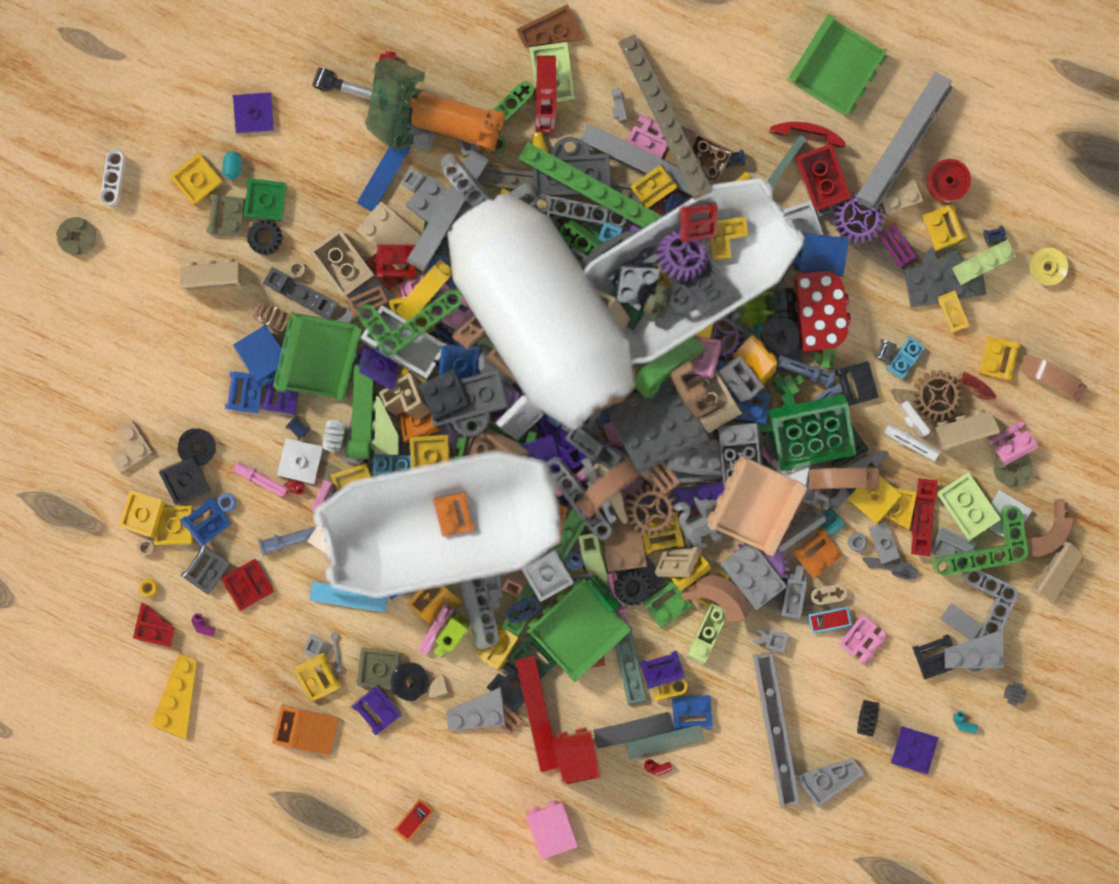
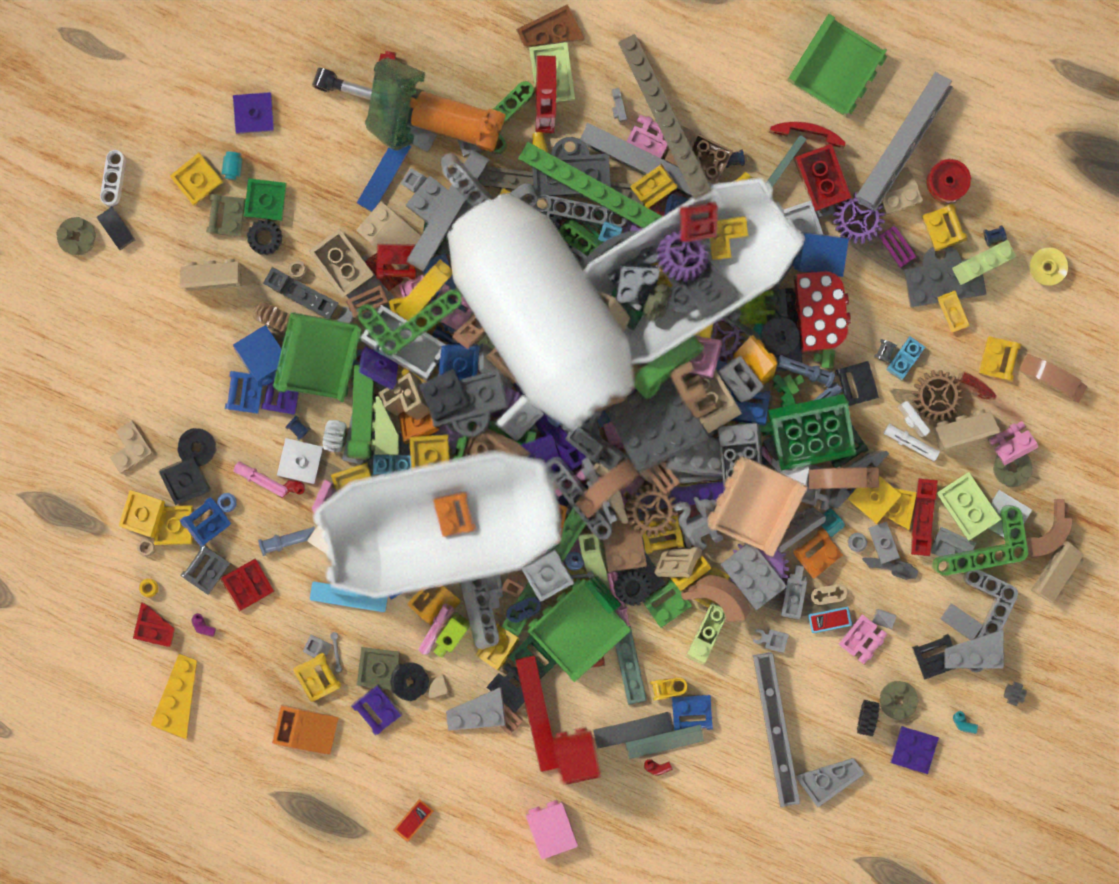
dark purple plate [640,650,685,689] -> none
none -> black slope [97,206,135,250]
none -> light grey slope [872,609,896,629]
none -> olive plate [880,681,919,720]

